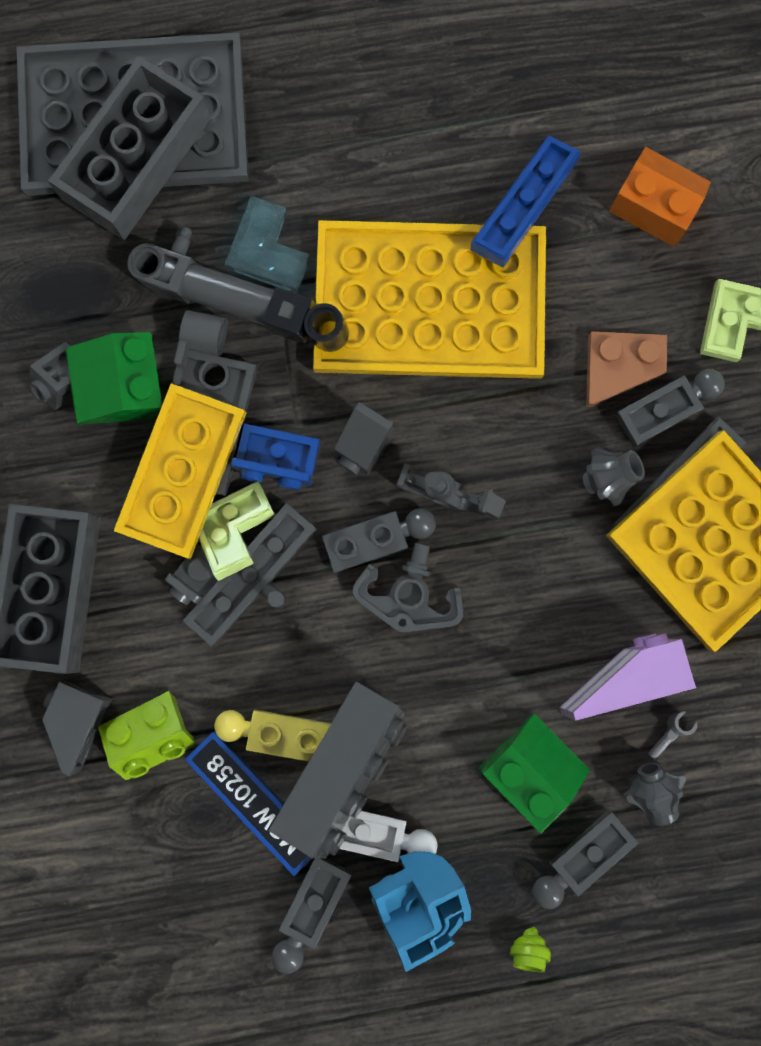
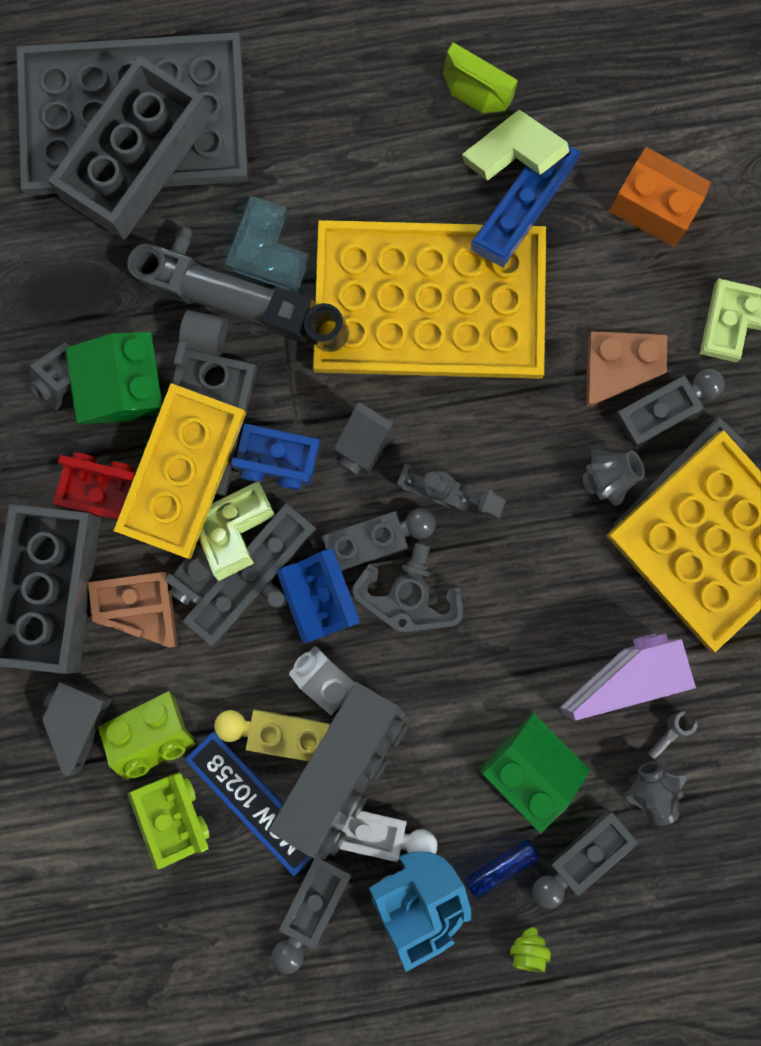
none -> red bracket [53,452,136,521]
none -> nougat wing [88,572,178,648]
none -> lime bracket [127,773,209,870]
none -> blue bracket [277,548,360,643]
none -> white bracket [289,646,355,716]
none -> lime slope [443,42,518,114]
none -> yellowish green tile [462,110,569,181]
none -> clear blue axle [465,840,540,898]

